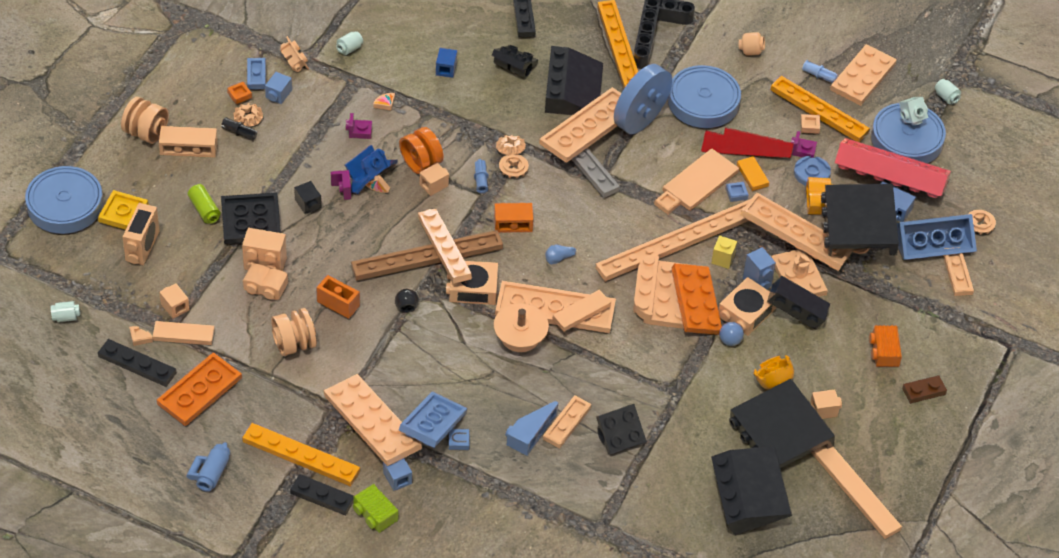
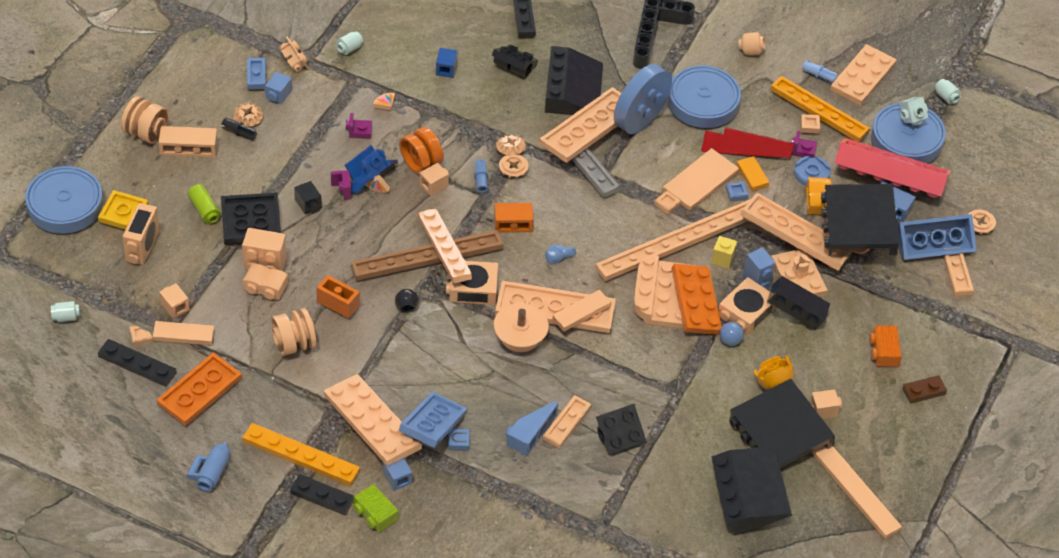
orange plate [227,82,252,104] -> none
light orange plate [597,0,638,88] -> none

